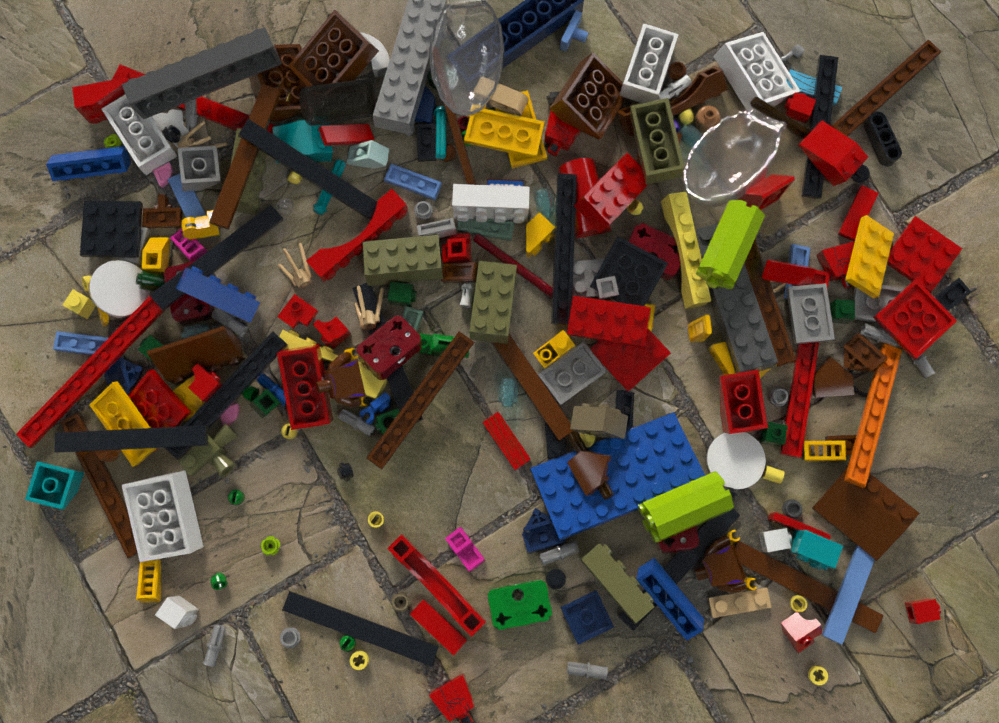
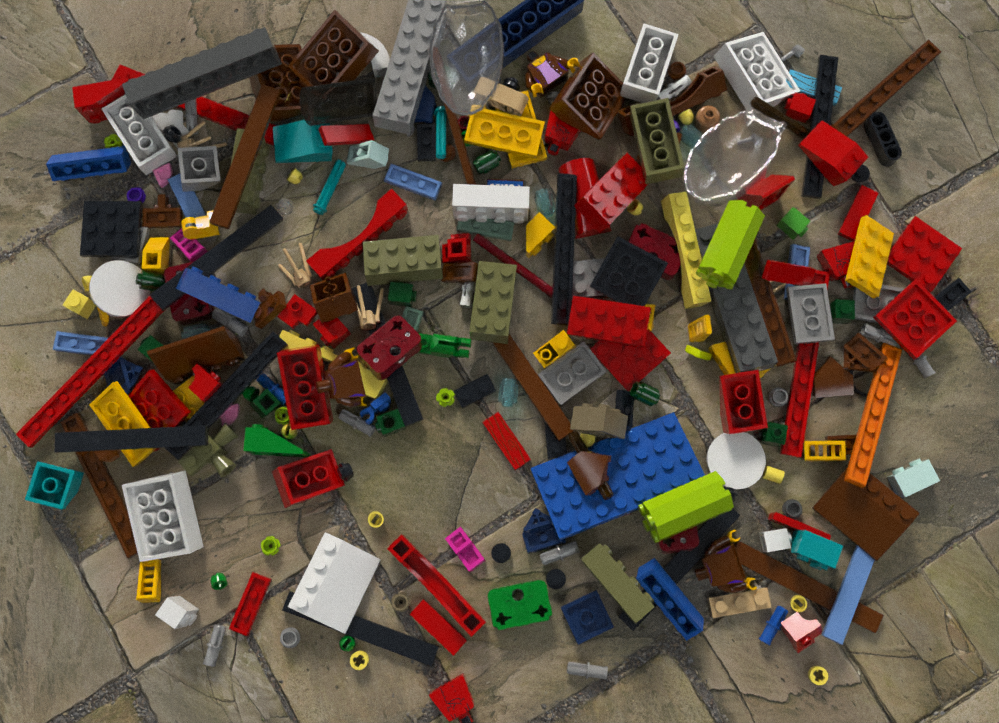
green hinge [228,489,245,505] -> none
black tile [238,119,377,220] -> none
reddish brown tile [366,331,475,470] -> none
light grey plate [414,201,433,220] -> none
light grey tile [417,218,457,238] -> none
medium blue tile [560,10,589,52] -> none
light grey plate [596,276,619,299] -> none
red brick [905,598,941,624] -> none
none -> dark purple plate [127,187,146,203]
none -> red tile [229,572,272,636]
none -> green slope [243,424,311,458]
none -> reddish brown hinge [254,288,287,329]
none -> red slope [272,449,345,508]
none -> lime plate [275,406,290,425]
none -> white slope [288,532,381,634]
none -> reddish brown brick [310,273,358,323]
none -> lime plate [436,388,455,407]
none -> black plate [454,374,496,409]
none -> dark green brick [472,149,501,175]
none -> black plate [491,543,511,563]
none -> black plate [503,77,520,91]
none -> torso [525,51,580,98]
none -> dark green brick [630,382,660,407]
none -> neon yellow tile [685,345,712,361]
none -> blue axle [759,606,788,646]
none -> bright green brick [776,207,810,240]
none -> light aqua brick [887,458,940,498]

